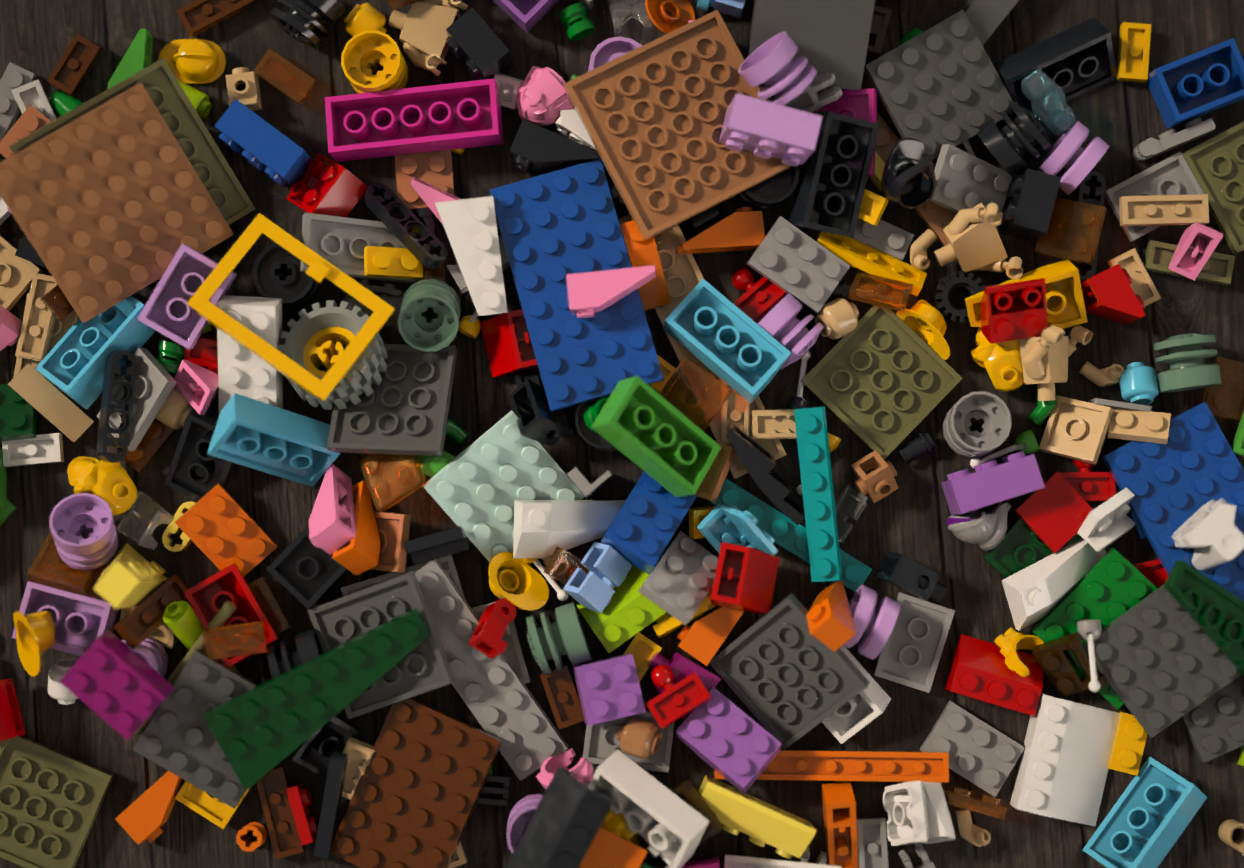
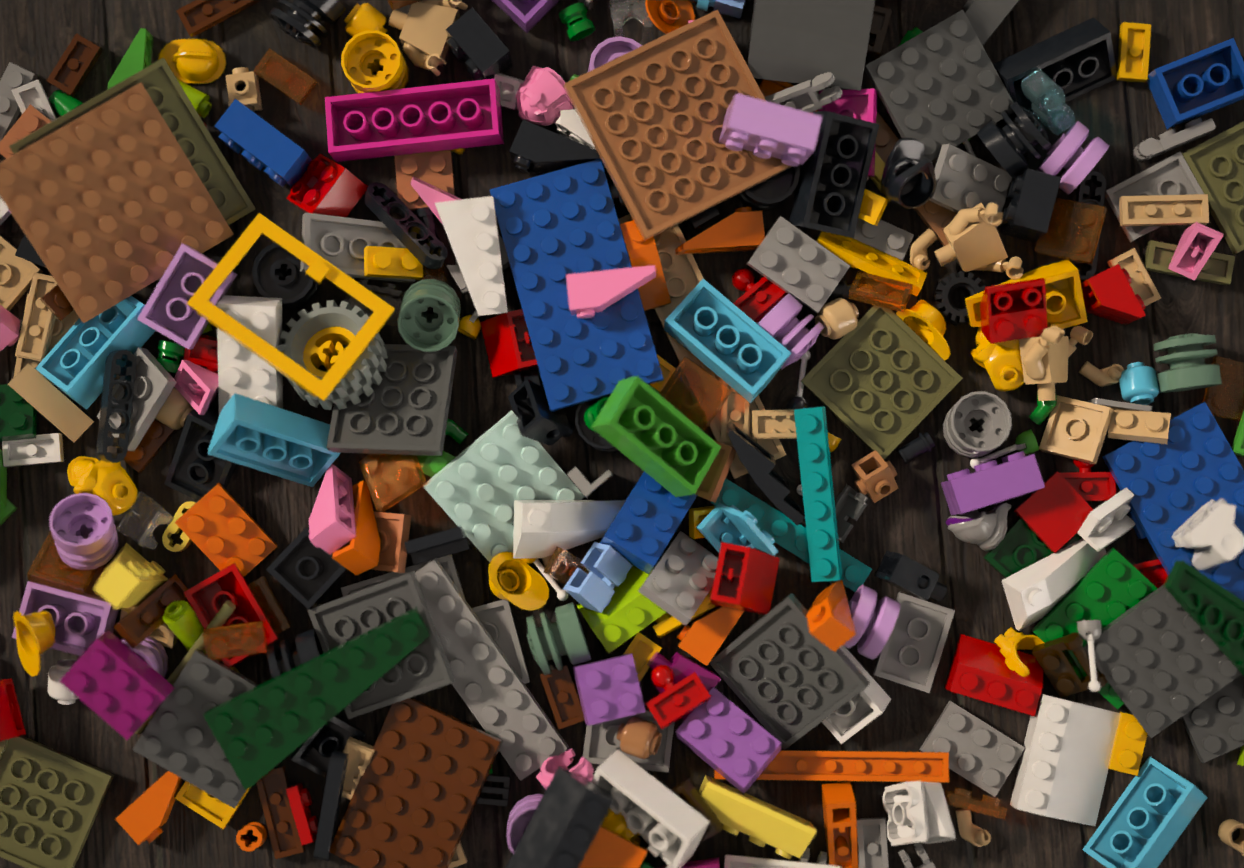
red leg [468,598,517,659] -> none
lavender wheel [738,32,817,106] -> none

